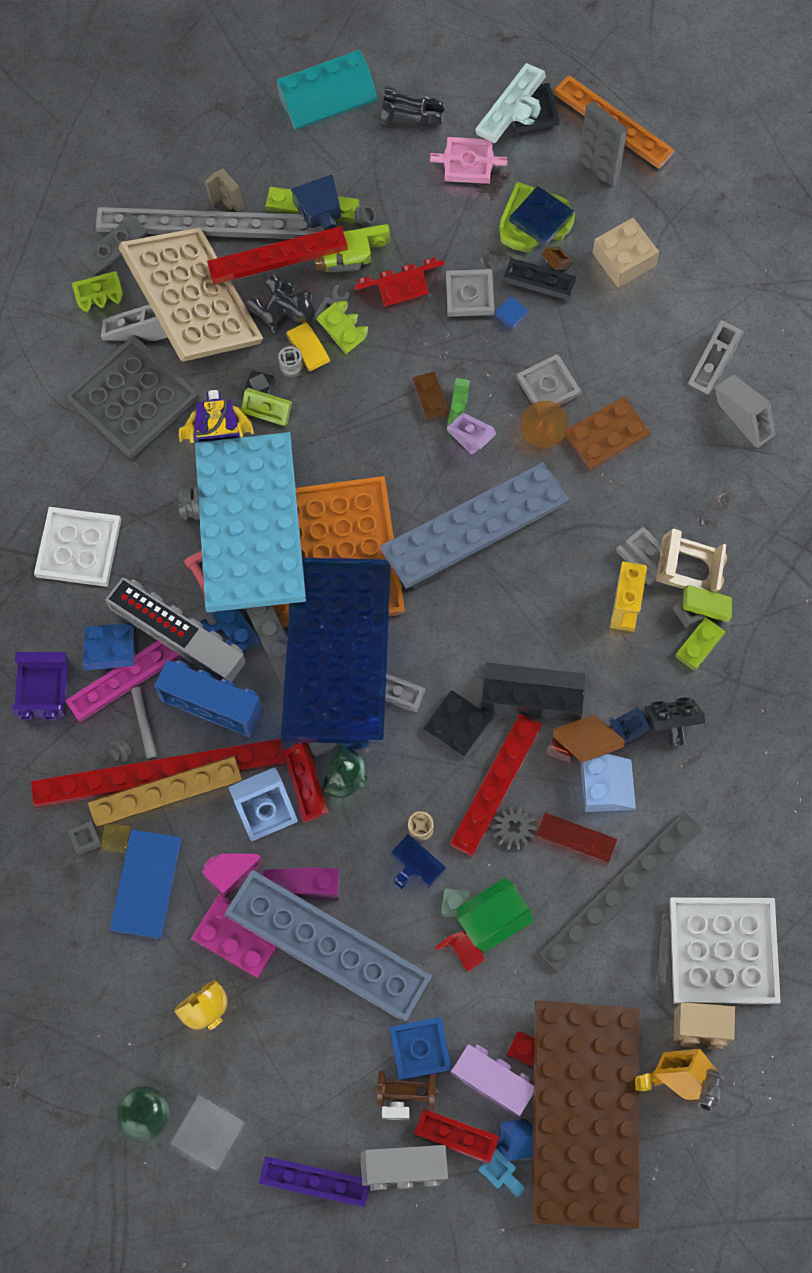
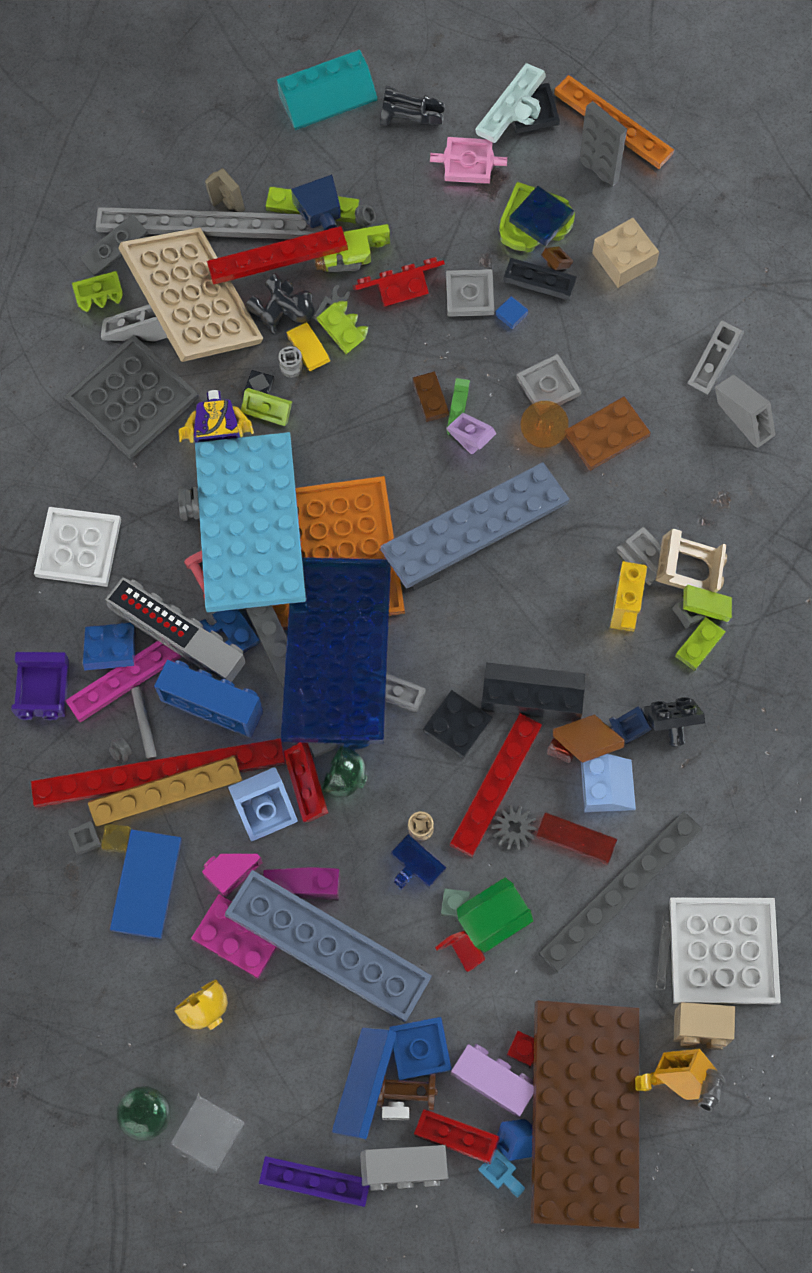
none -> blue tile [332,1028,397,1139]

